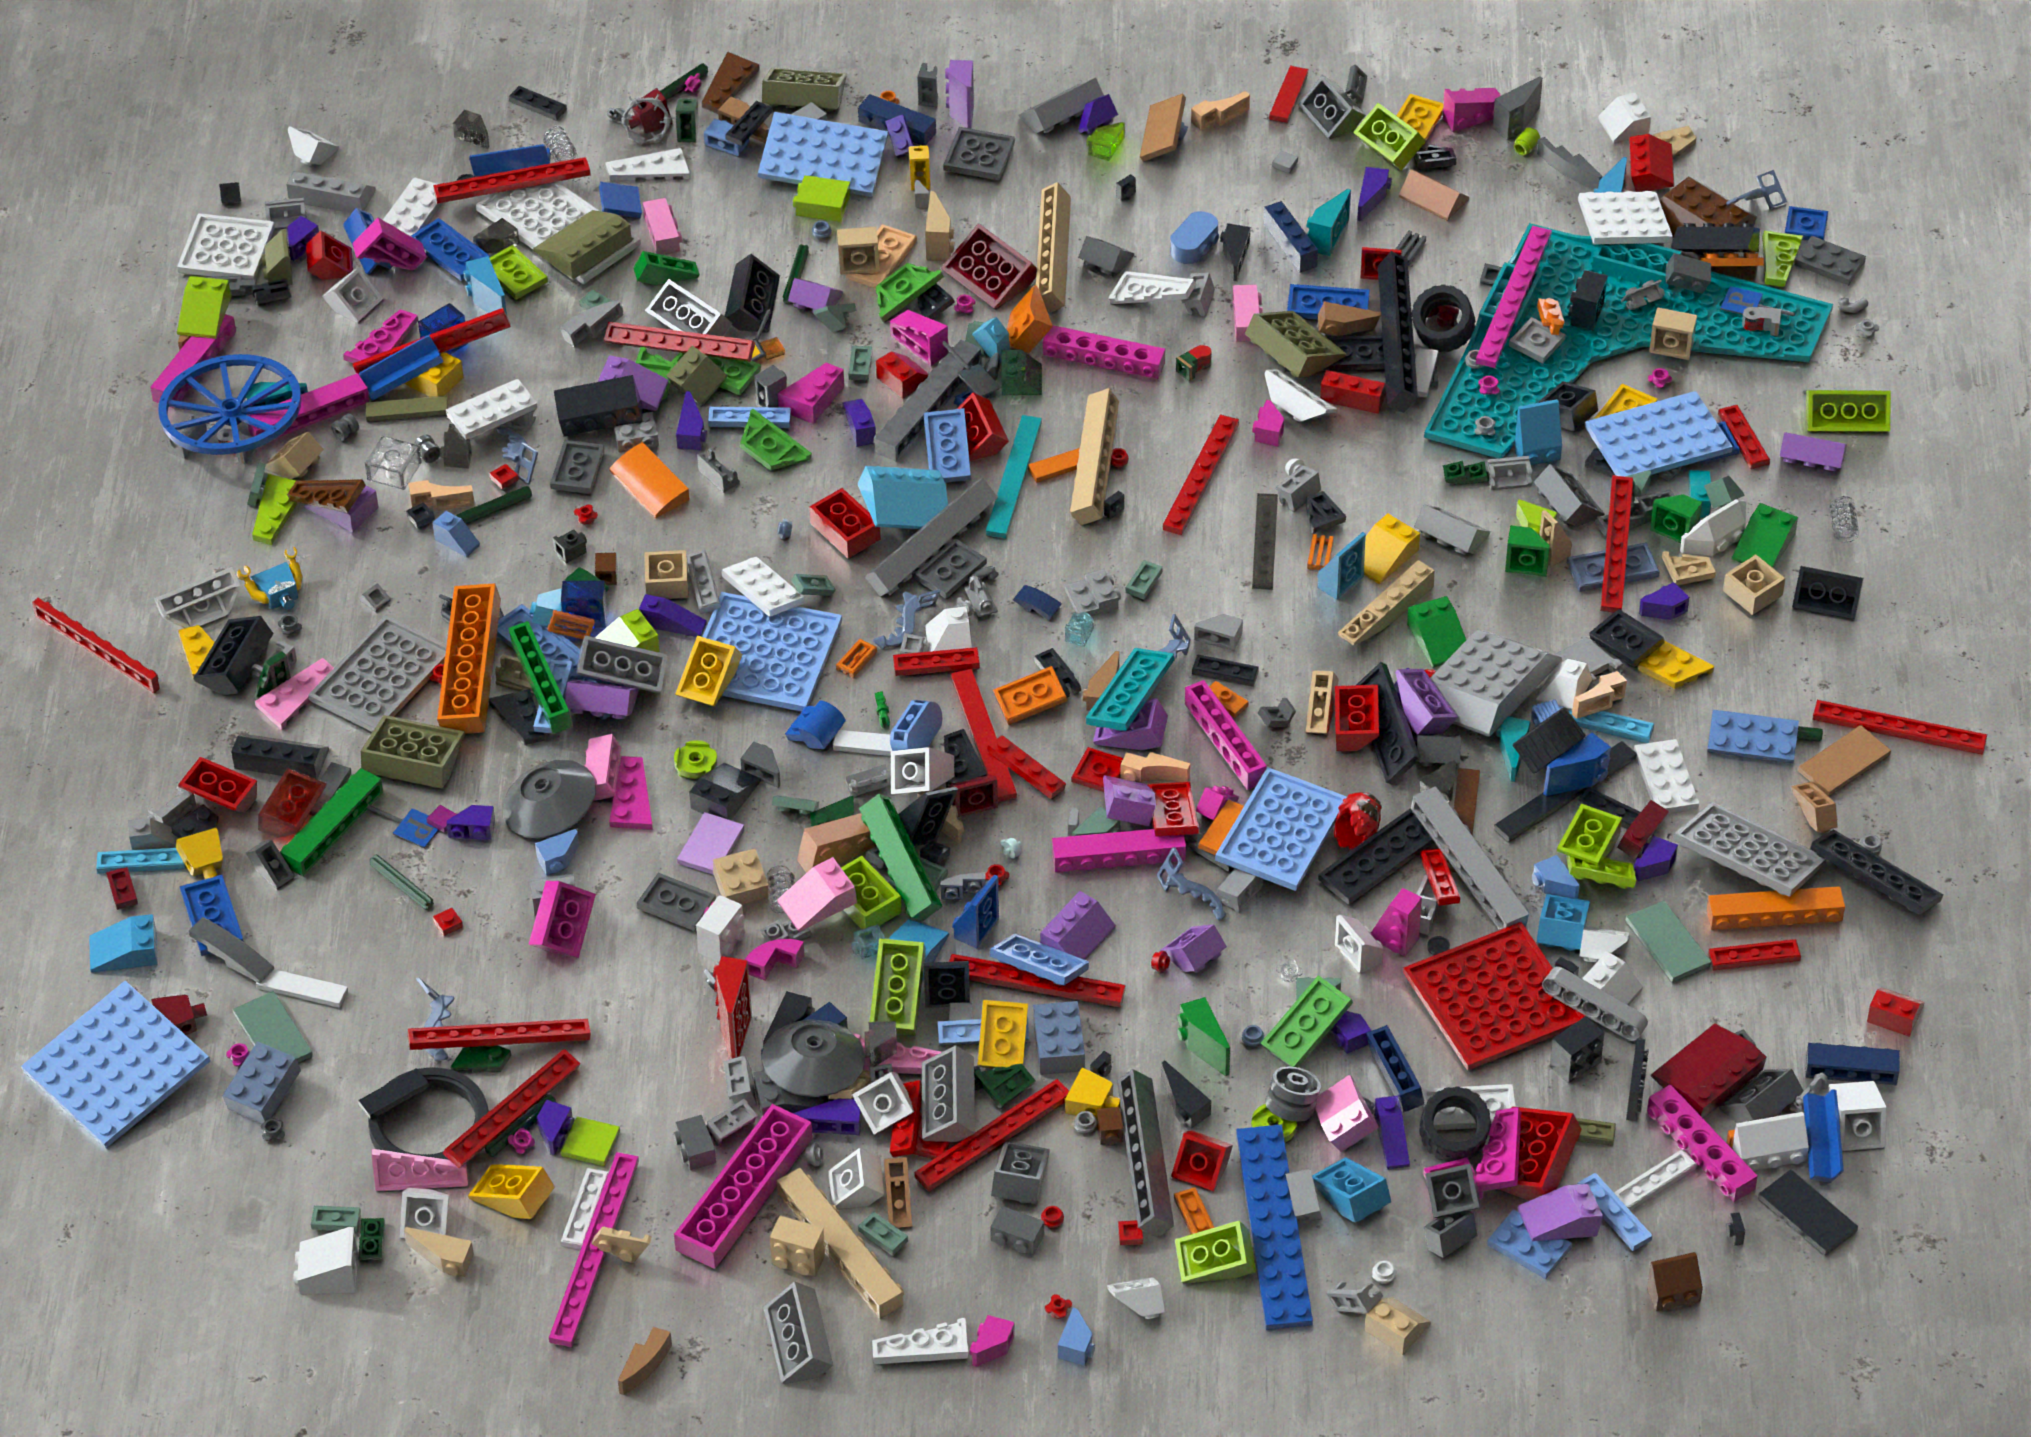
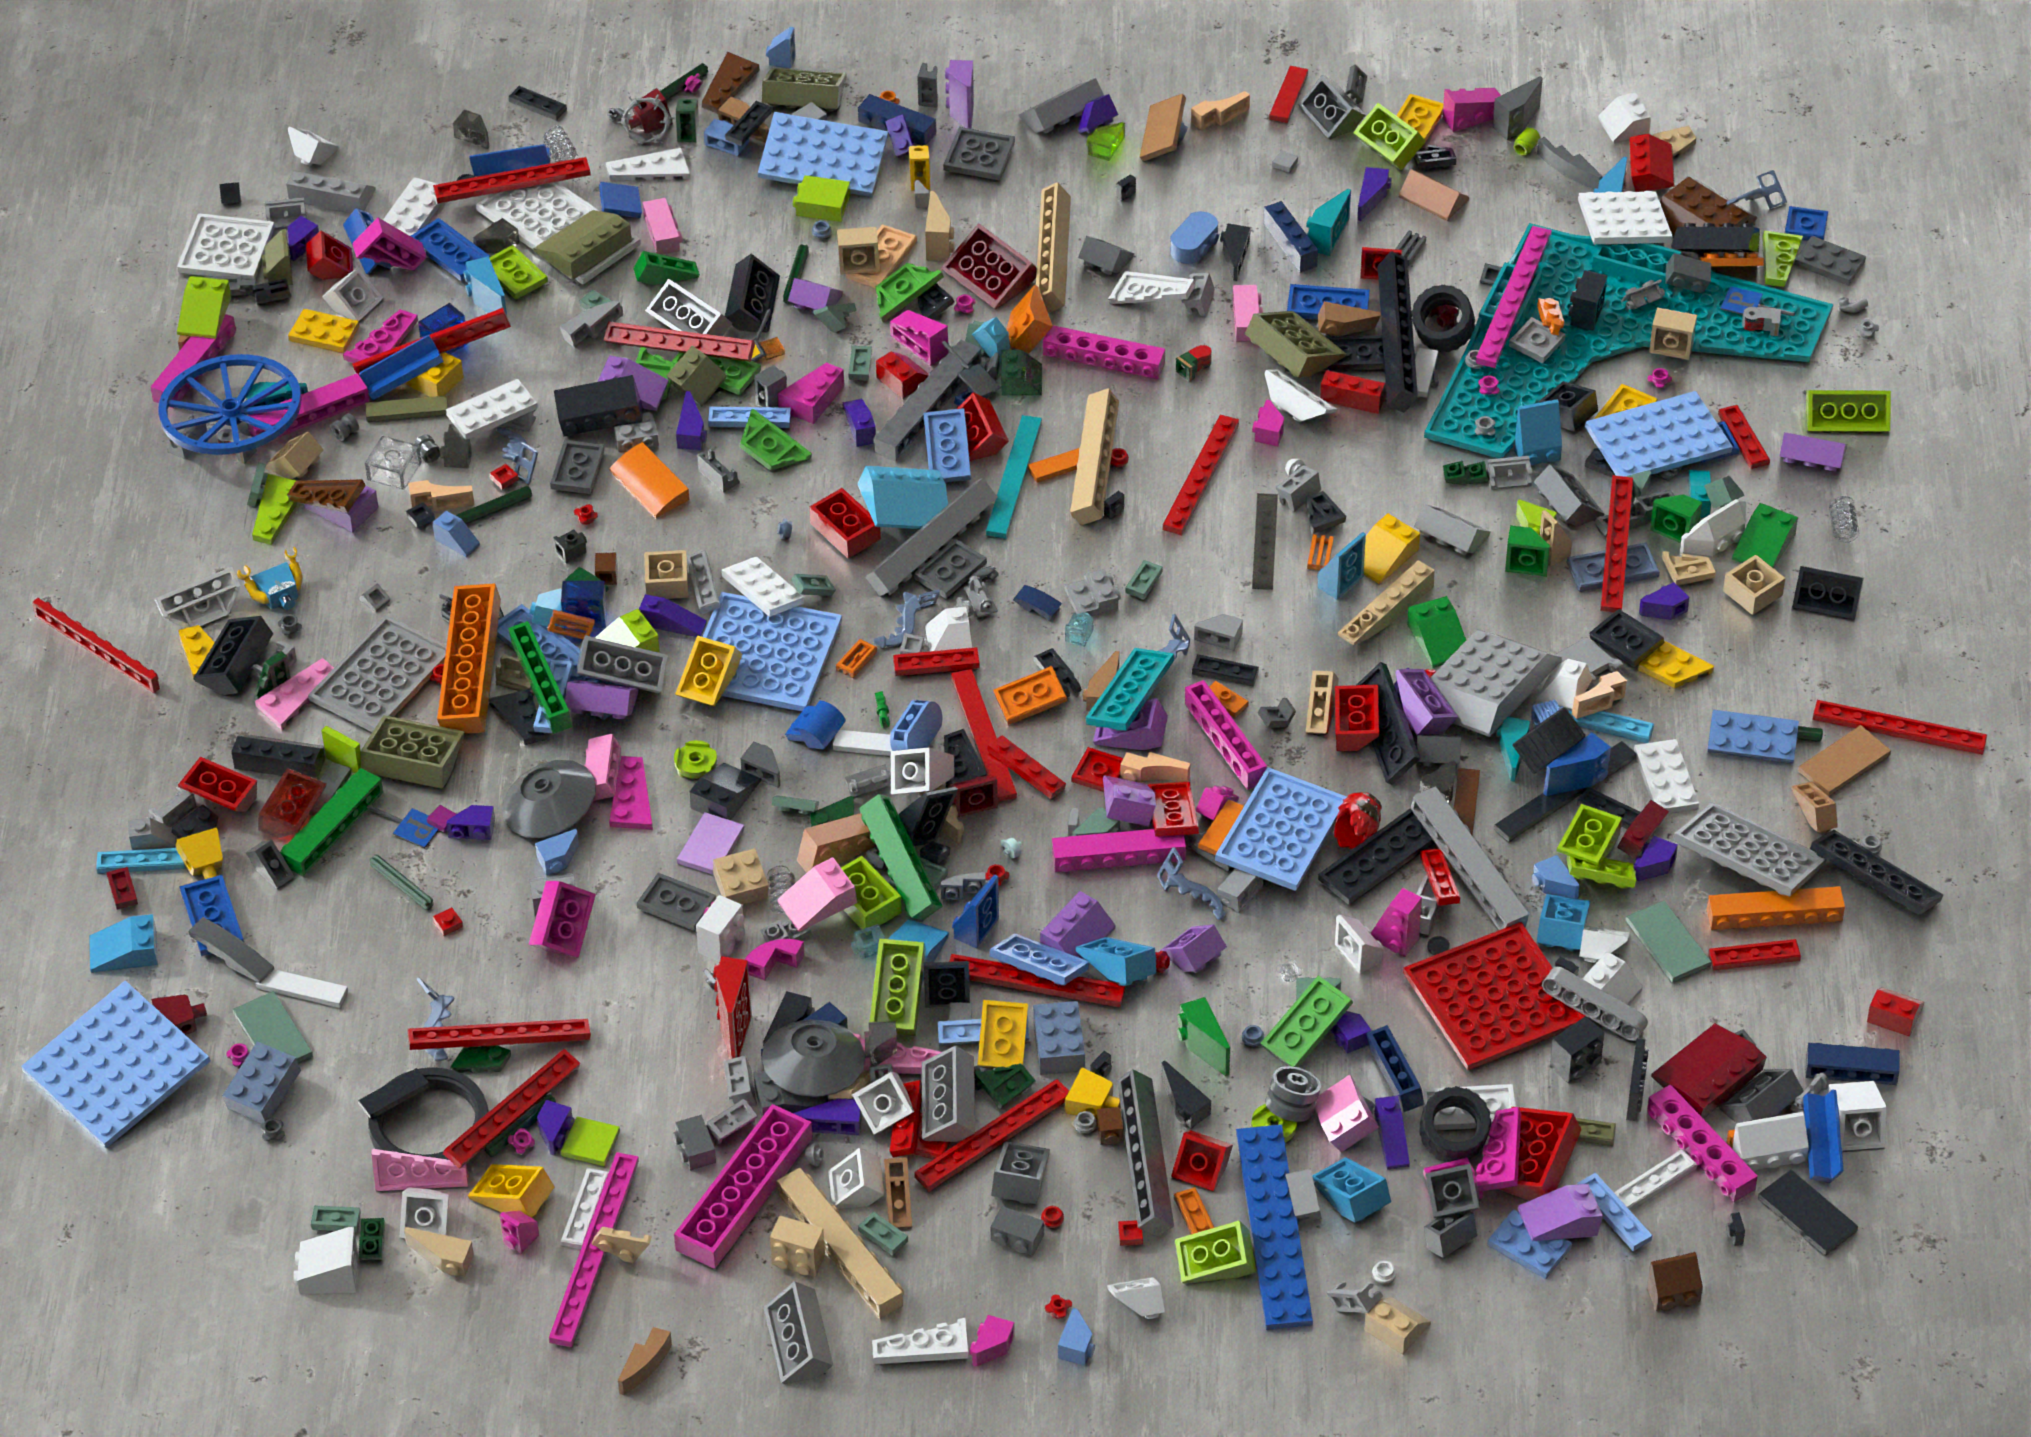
none -> yellow plate [288,309,360,353]
none -> lime tile [321,726,361,774]
none -> dark pink slope [500,1210,539,1253]
none -> medium blue slope [766,27,796,68]
none -> dark azure slope [1076,937,1156,986]

